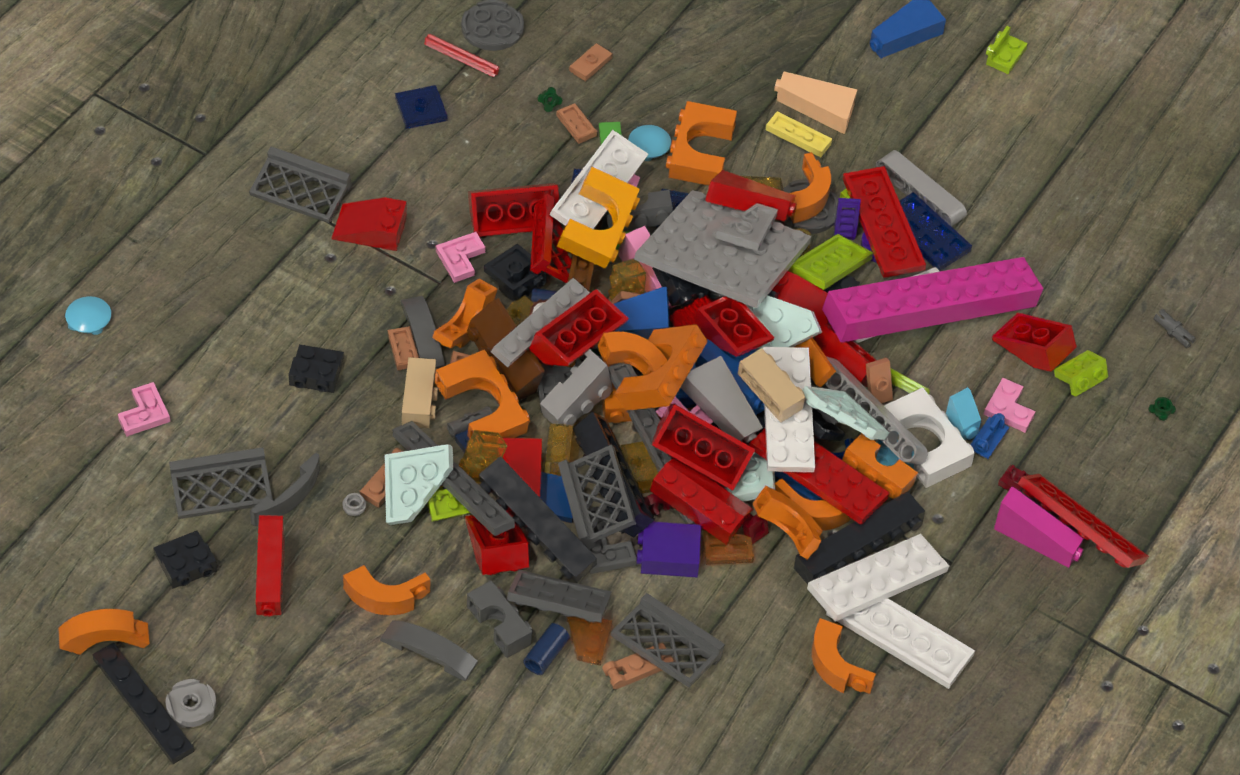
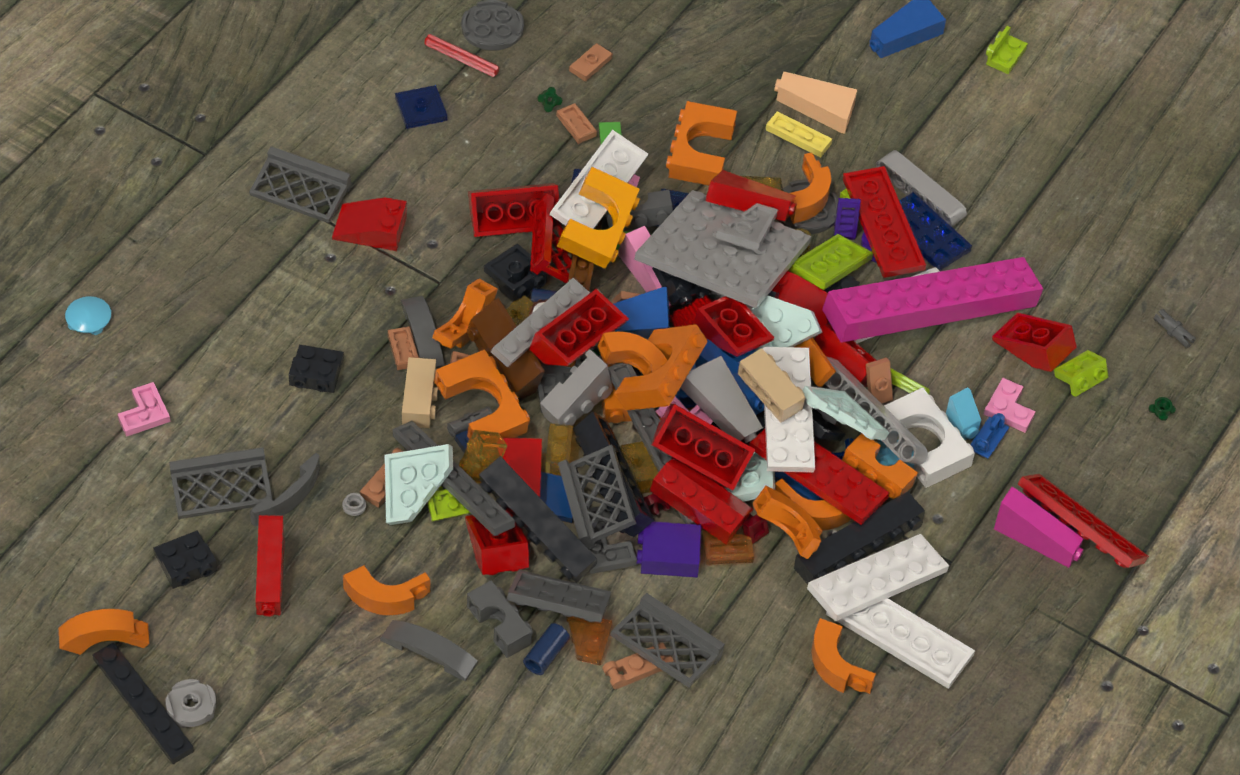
bright pink plate [436,232,485,283] -> none
clear yellow brick [608,258,646,301] -> none
medium azure dish [628,125,671,161] -> none
dark red tile [998,465,1029,492] -> none

